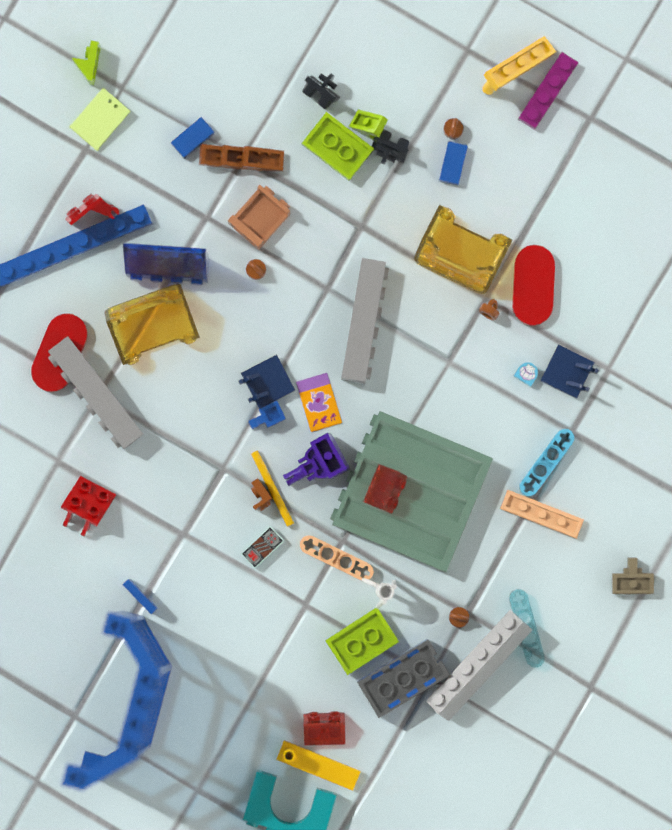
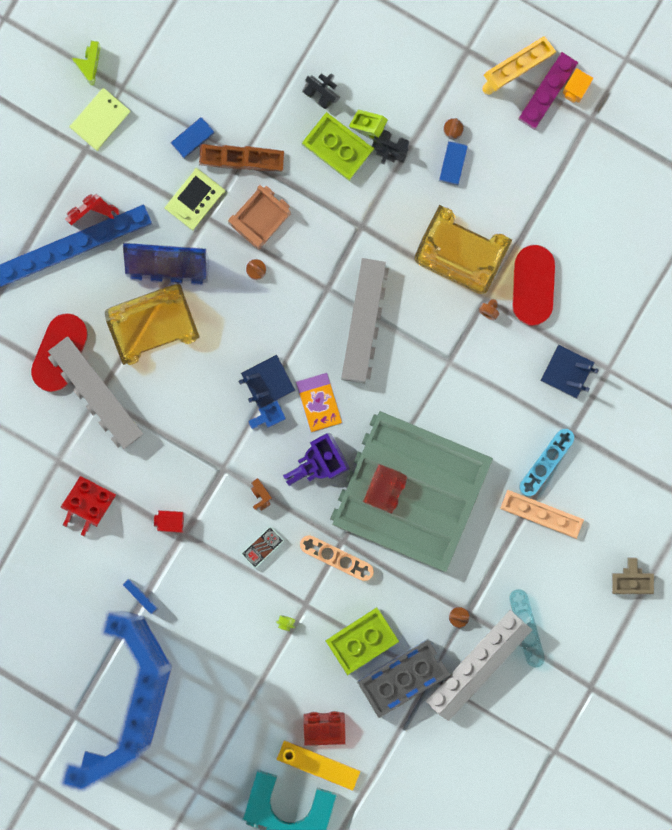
yellow bar [251,450,294,527] -> none
white plant [362,578,397,609] -> none
tile [514,362,538,387] -> none
none -> red brick [154,510,184,533]
none -> yellowish green container [164,168,226,231]
none -> lime plate [276,615,295,631]
none -> light orange brick [562,68,594,103]

